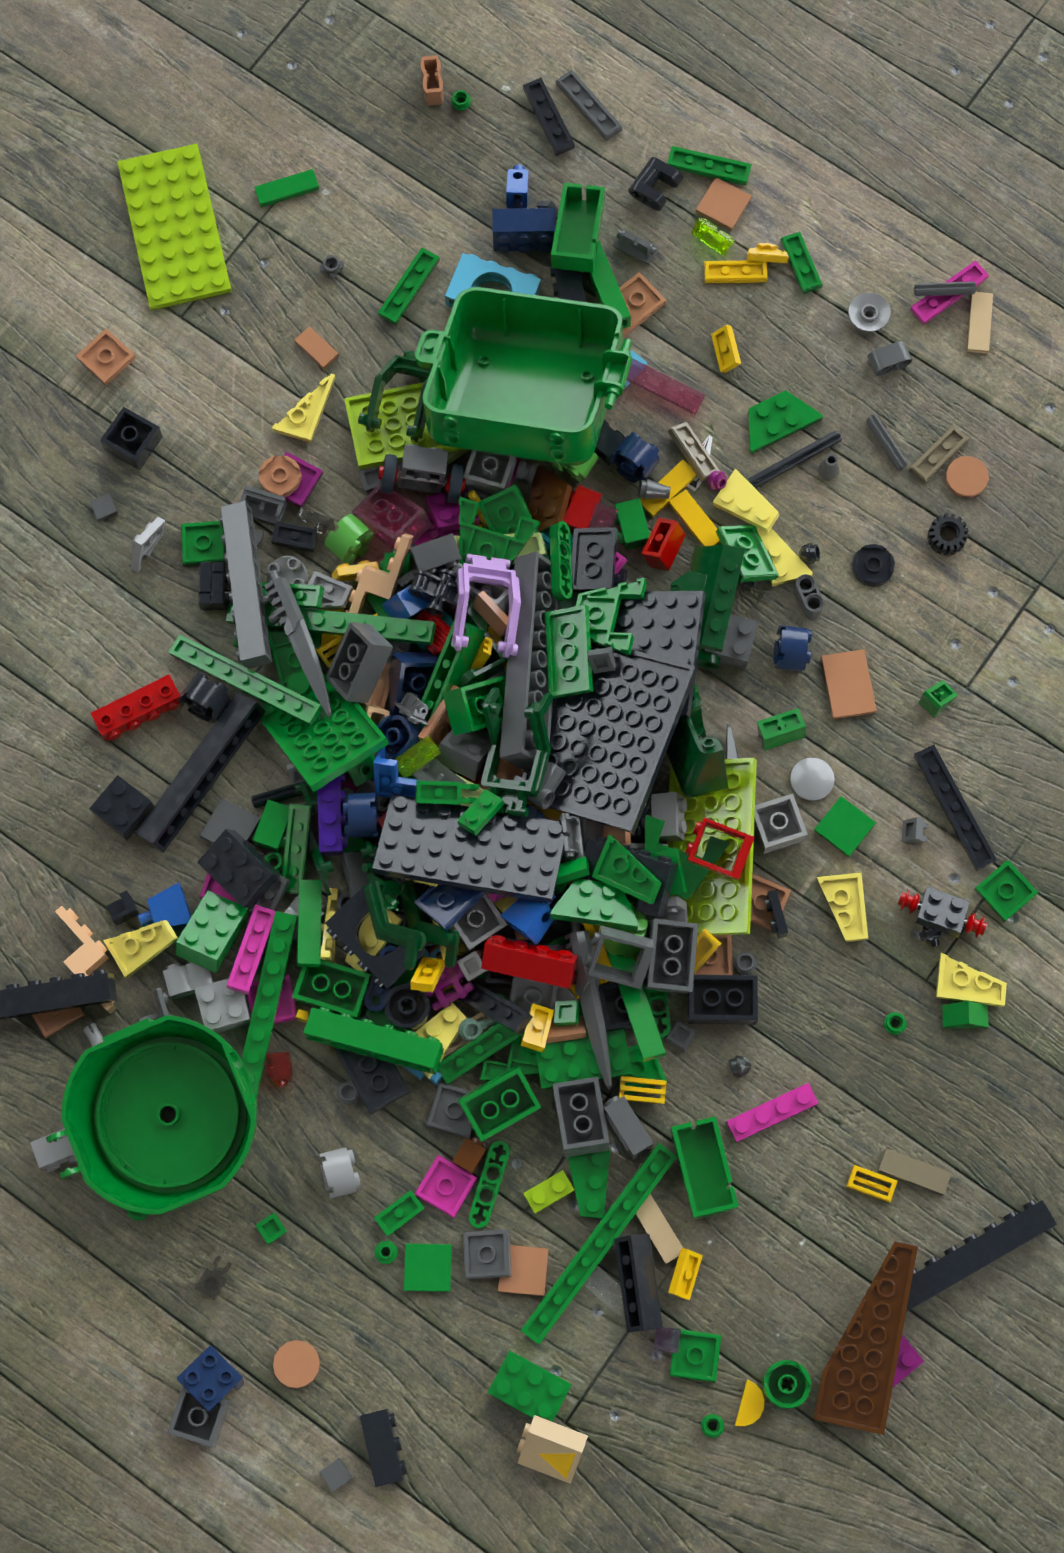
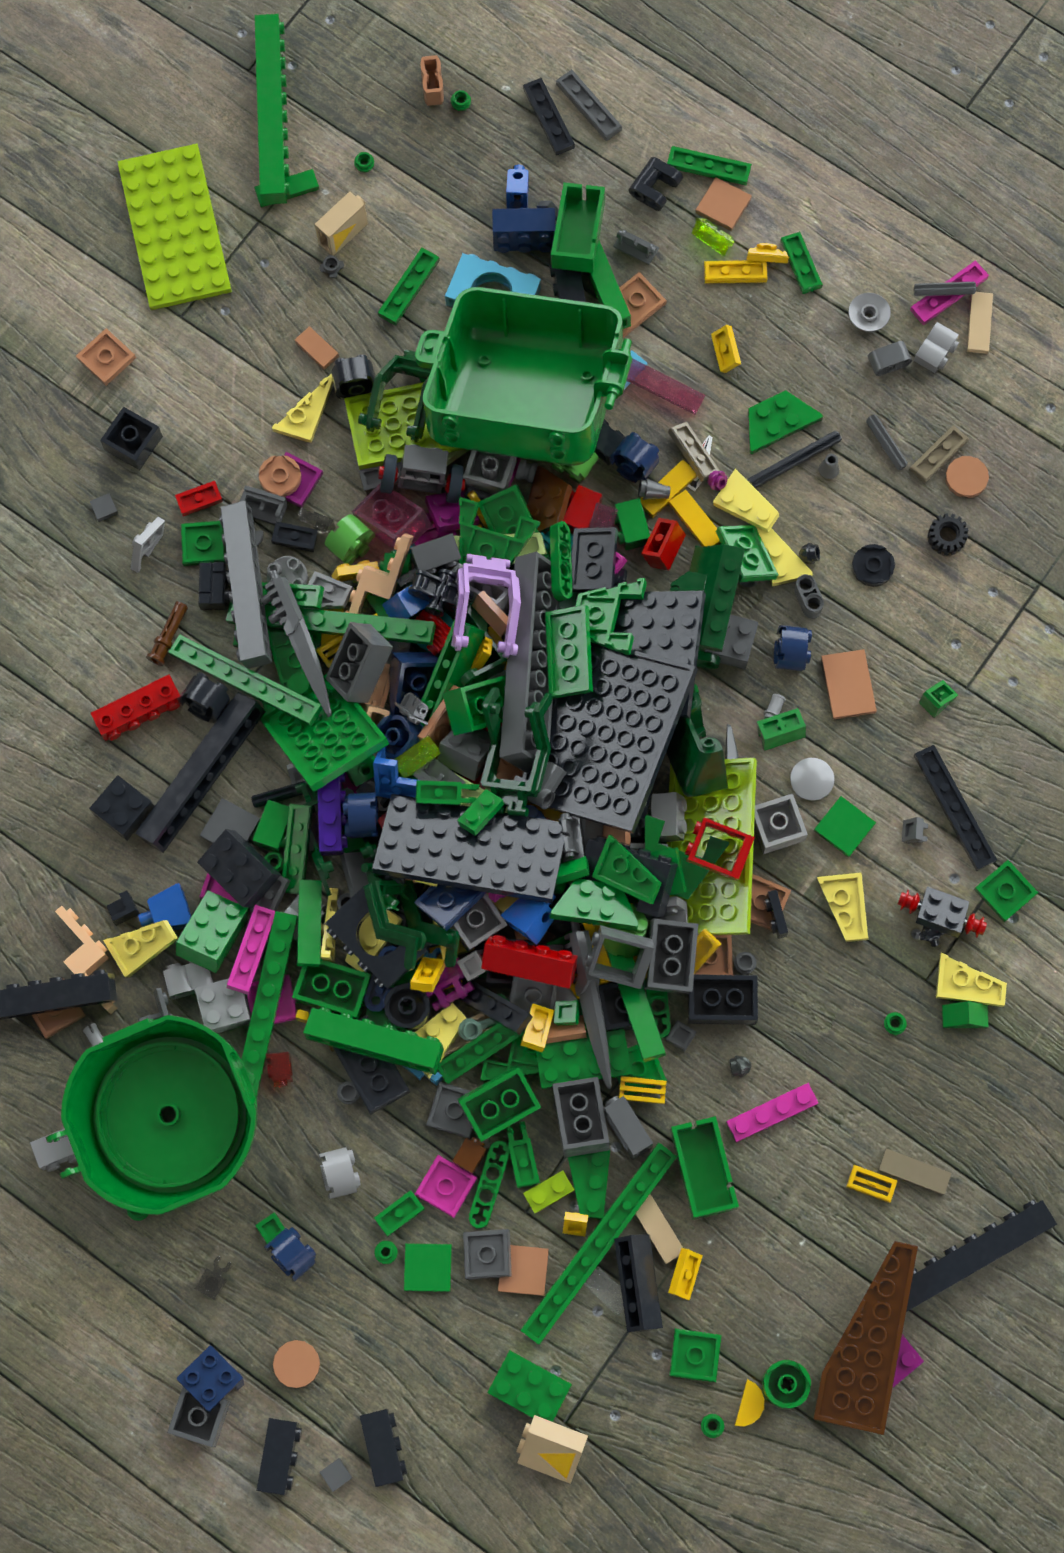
dark grey tile [587,646,616,673] -> none
tile [654,1327,681,1353] -> none
none -> reddish brown pin [146,601,188,666]
none -> red plate [175,481,223,517]
none -> green brick [255,14,290,205]
none -> black brick [256,1418,302,1495]
none -> dark blue brick [264,1227,317,1282]
none -> tan brick [314,192,368,256]
none -> black brick [331,354,375,400]
none -> green plate [354,152,375,173]
none -> green hinge [506,1121,540,1189]
none -> yellow plate [563,1212,588,1237]
none -> light grey pin [763,694,786,719]
none -> light grey brick [913,322,959,373]

